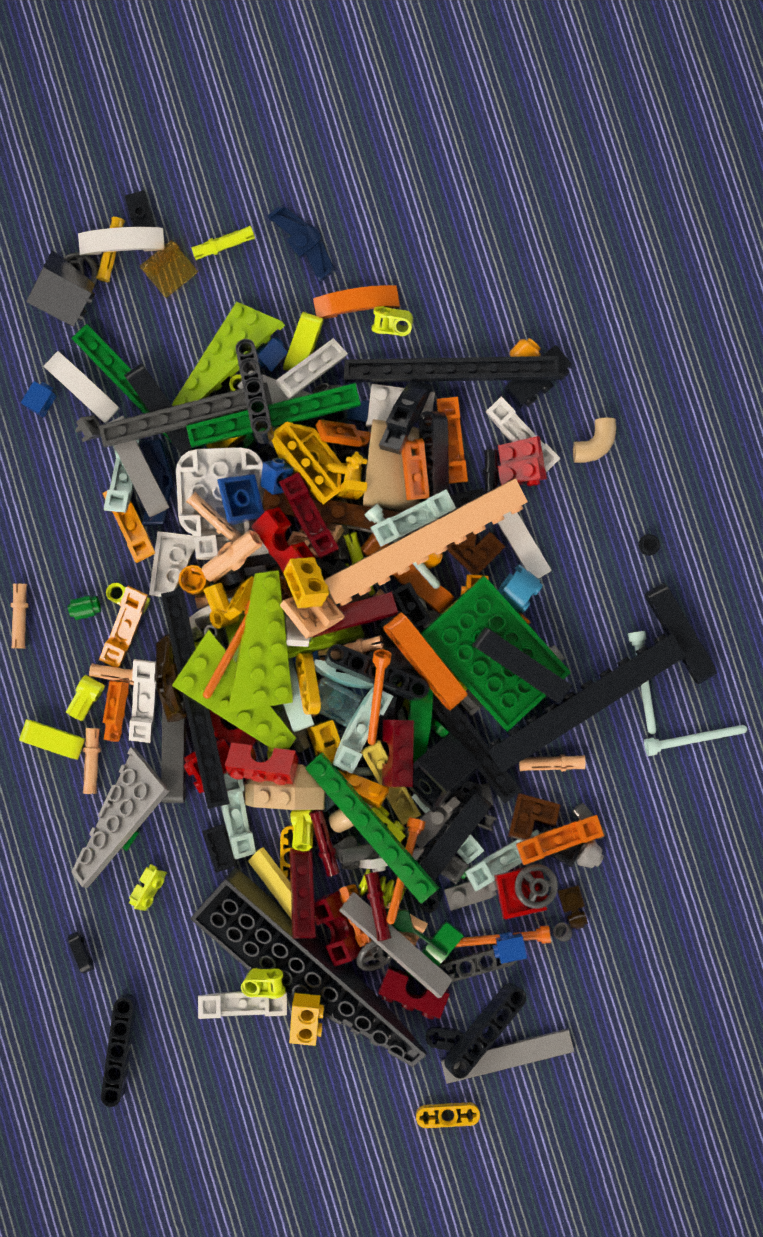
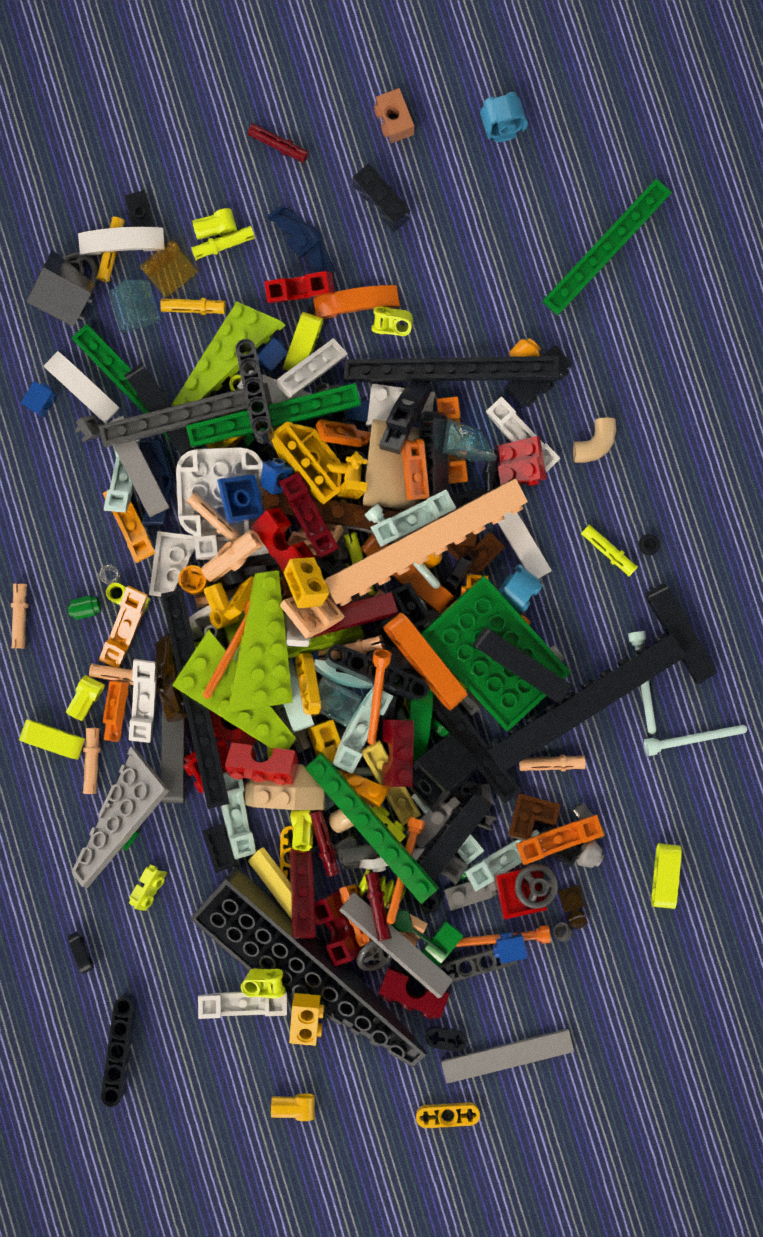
black beam [444,983,527,1079] -> none
none -> clear bush [99,565,120,585]
none -> clear light blue slope [109,280,161,333]
none -> yellow pin [161,298,226,315]
none -> neon yellow piece [192,208,237,240]
none -> dark red pin [248,123,309,164]
none -> red arch [264,271,335,304]
none -> yellow piece [271,1093,315,1121]
none -> black arch [352,163,410,232]
none -> nougat brick [373,88,415,143]
none -> clear light blue slope [443,419,497,462]
none -> black bar [444,553,475,591]
none -> dark azure brick [480,92,528,142]
none -> green plate [542,179,672,317]
none -> neon yellow pin [581,524,638,577]
none -> neon yellow beam [651,843,682,909]

